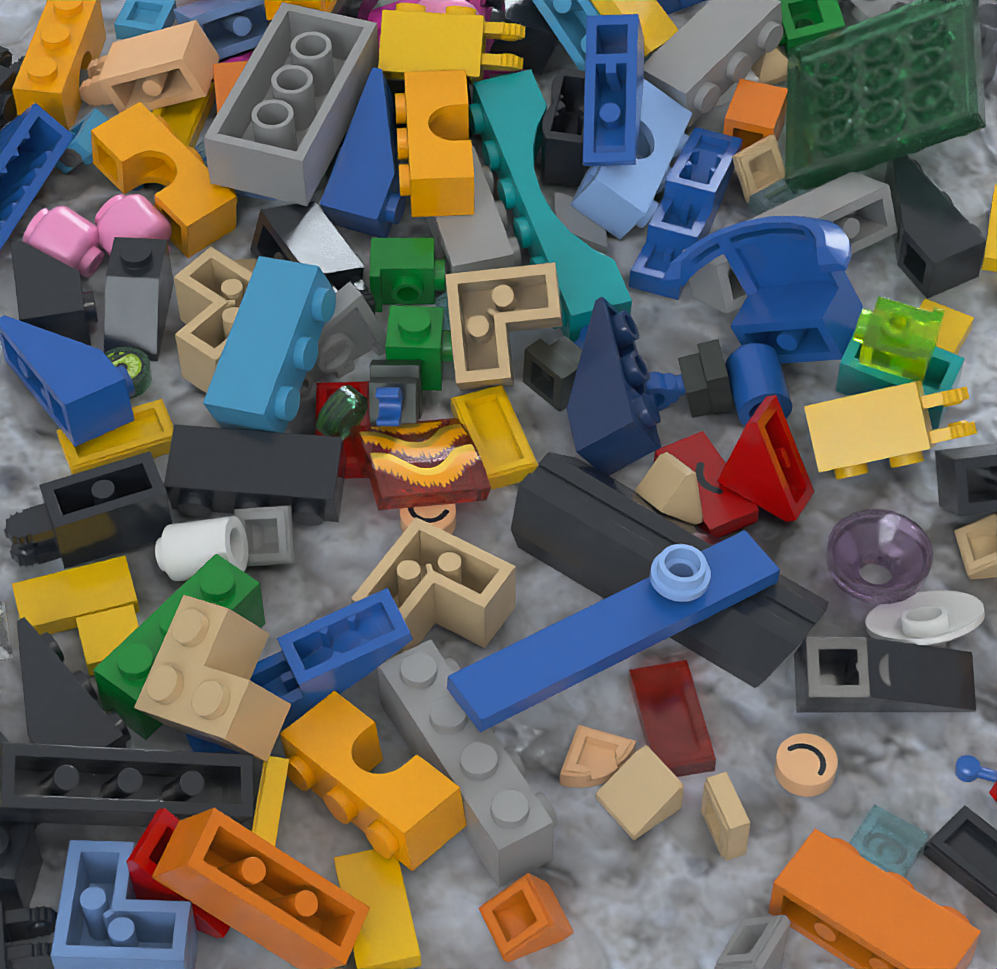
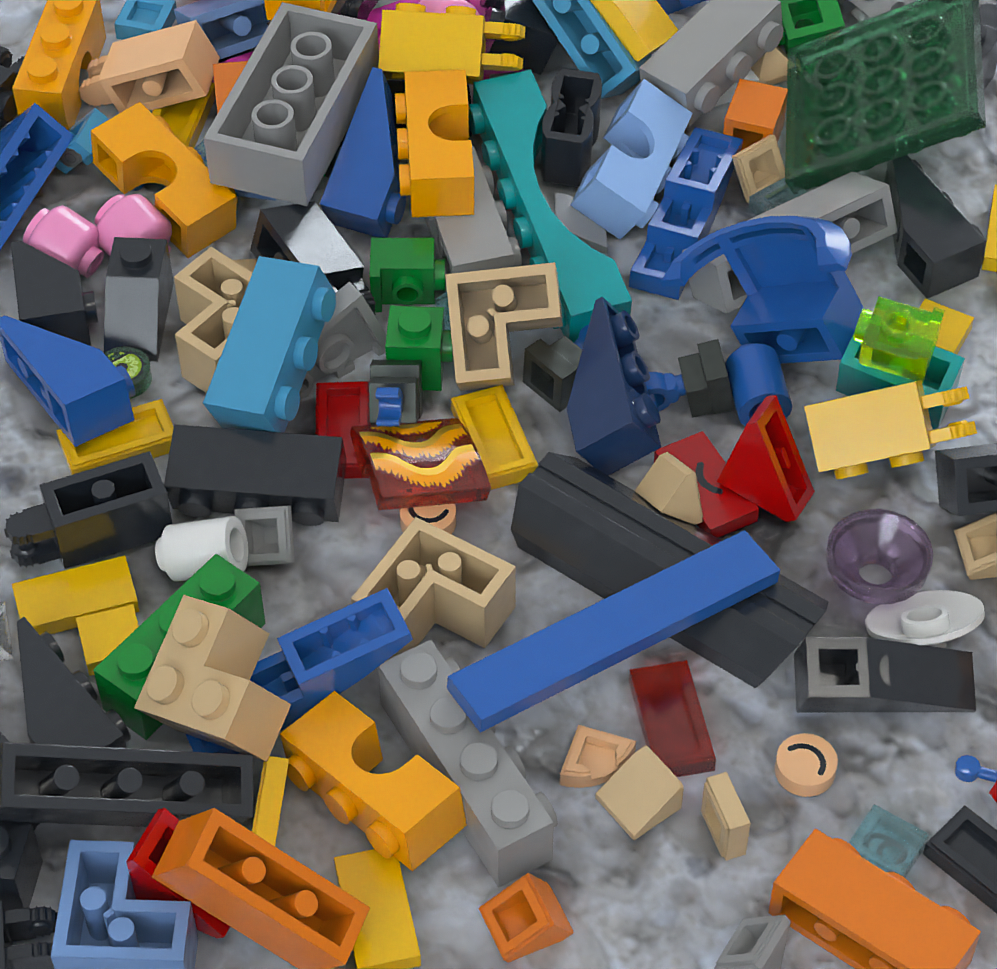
clear green tile [315,385,368,440] -> none
blue slope [583,14,644,166] -> none
light blue plate [650,544,711,602] -> none

